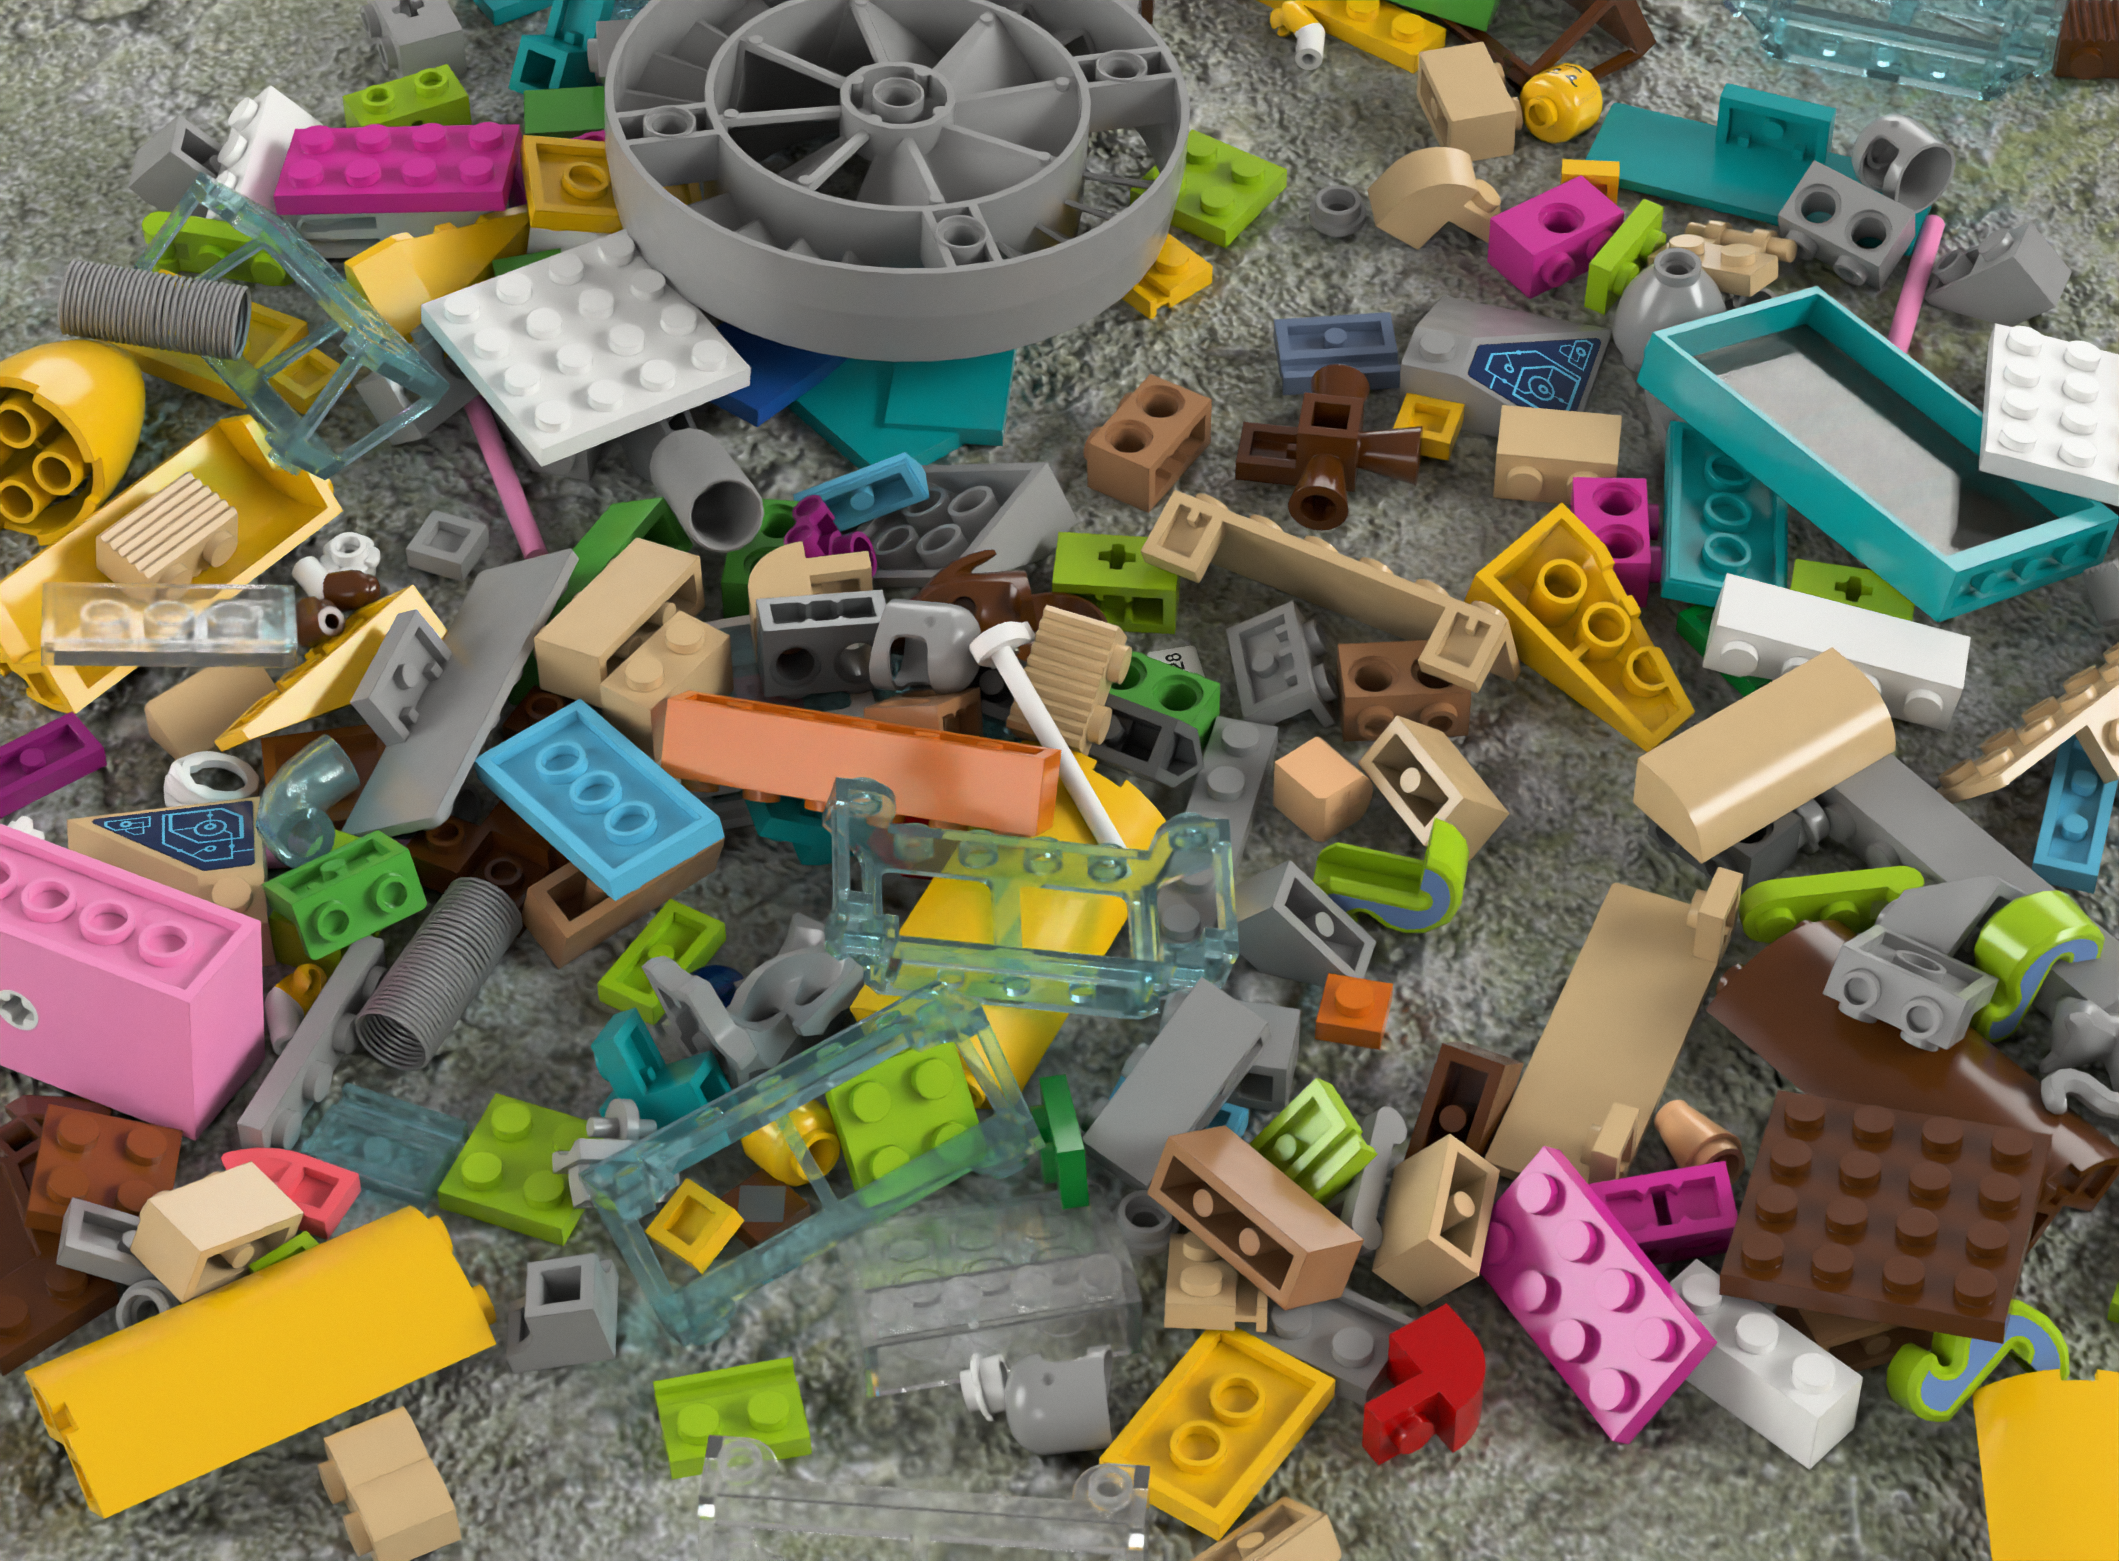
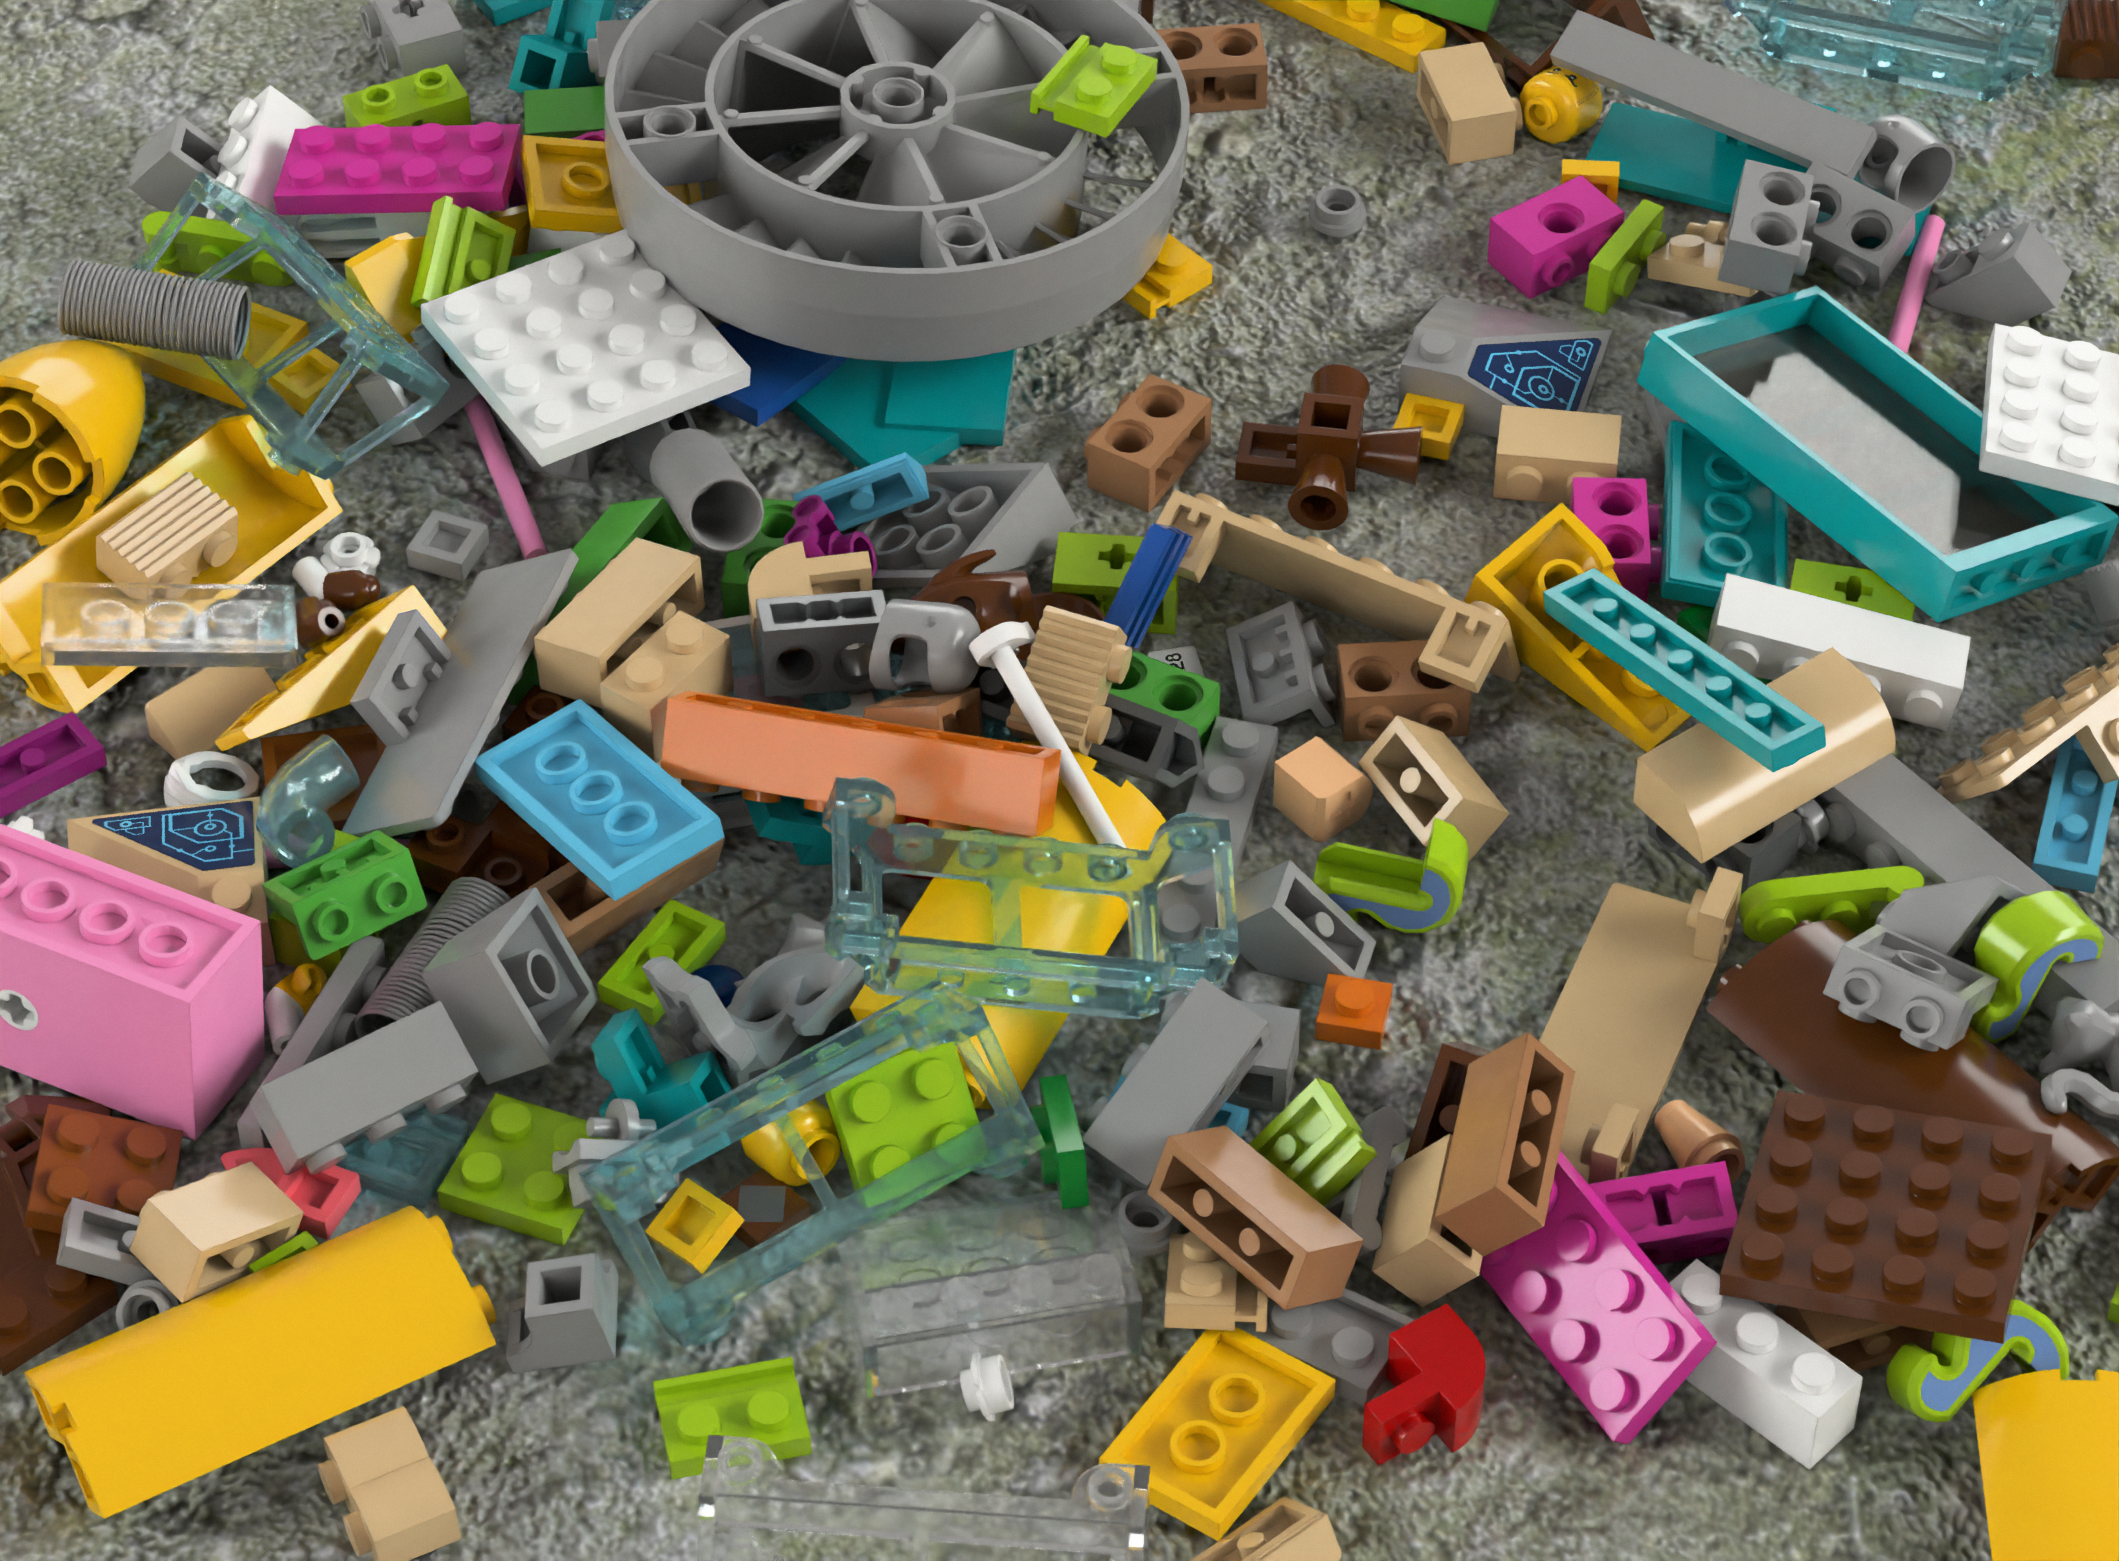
light grey helmet [1005,1344,1113,1454] -> none
lime plate [1130,129,1287,249] -> none
arm [1269,0,1325,70] -> none
sand blue plate [1273,312,1401,395] -> none
tan brick [1367,147,1502,250] -> none
light grey piece [1612,248,1727,373] -> none
none -> light grey brick [249,1000,479,1175]
none -> lime plate [410,195,516,308]
none -> light grey slope [421,887,600,1085]
none -> lime plate [1030,35,1158,138]
none -> blue tile [1103,523,1193,648]
none -> medium nougat brick [1155,23,1268,113]
none -> medium nougat brick [1435,1032,1575,1257]
none -> teal plate [1543,568,1826,773]
none -> light grey tile [1550,9,1877,179]
none -> light grey brick [1717,159,1820,296]

